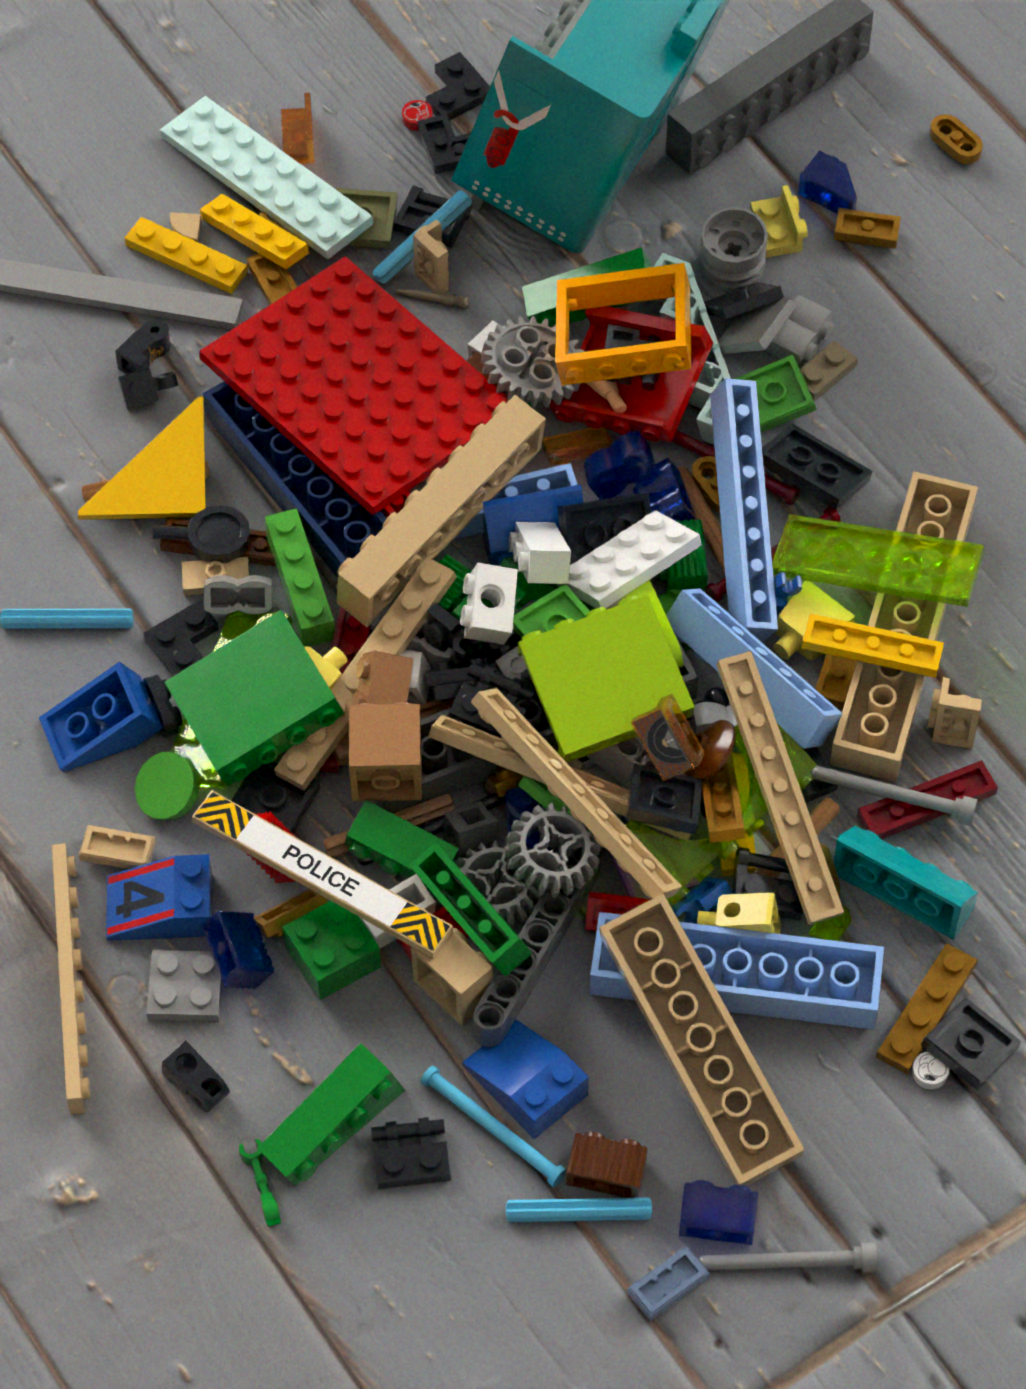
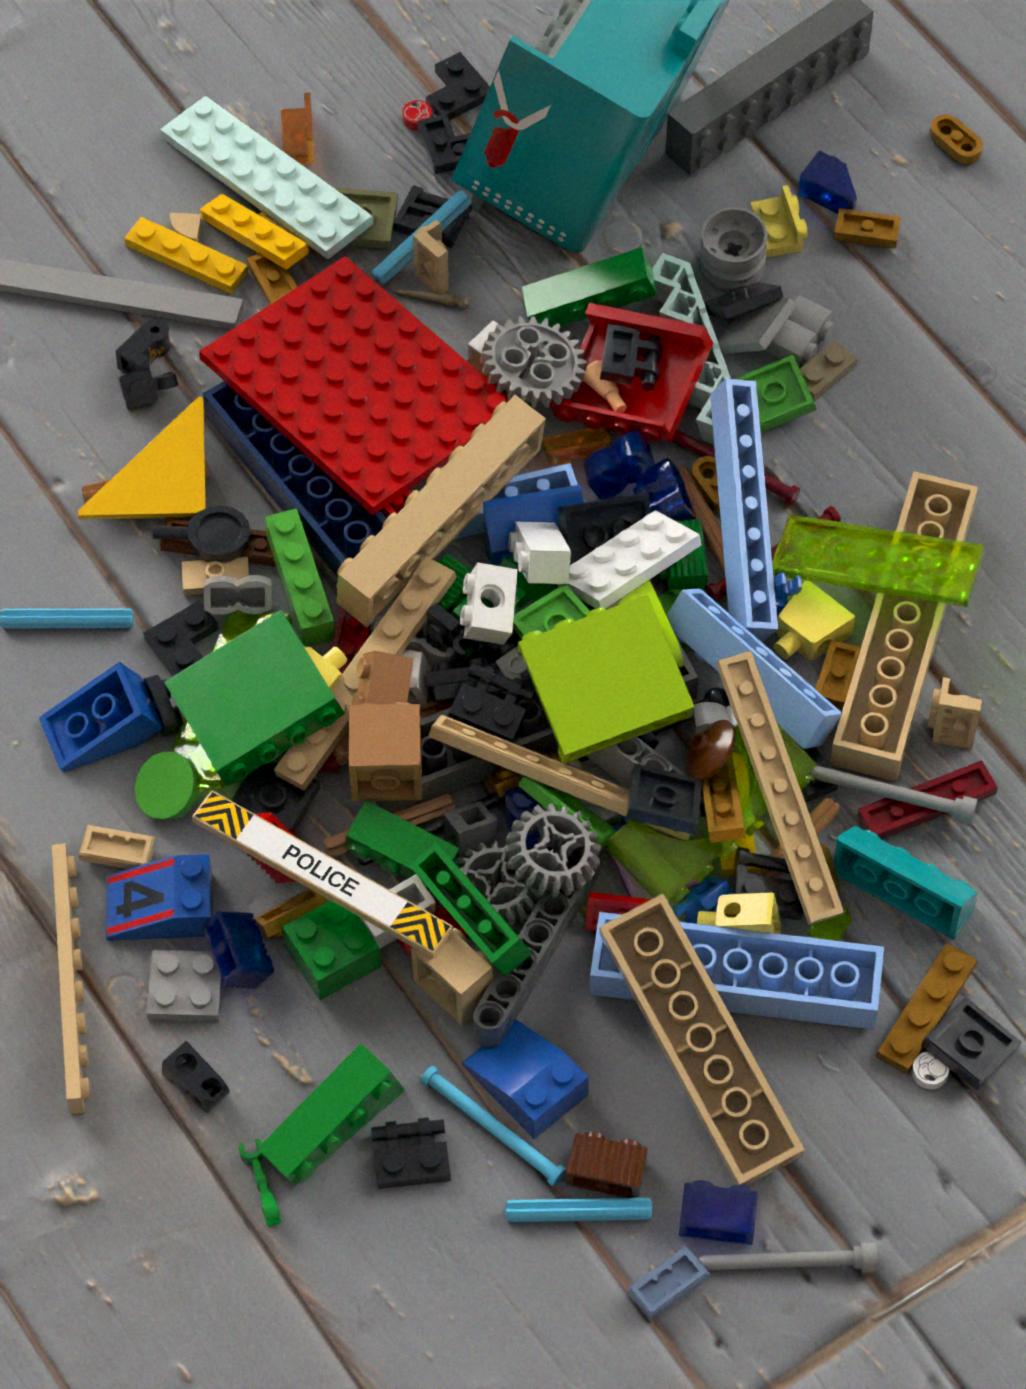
tan plate [471,688,682,899] -> none
light orange window [555,263,691,386] -> none
panel [631,693,705,781] -> none
black plate [762,423,873,509] -> none
yellow plate [802,613,944,678] -> none

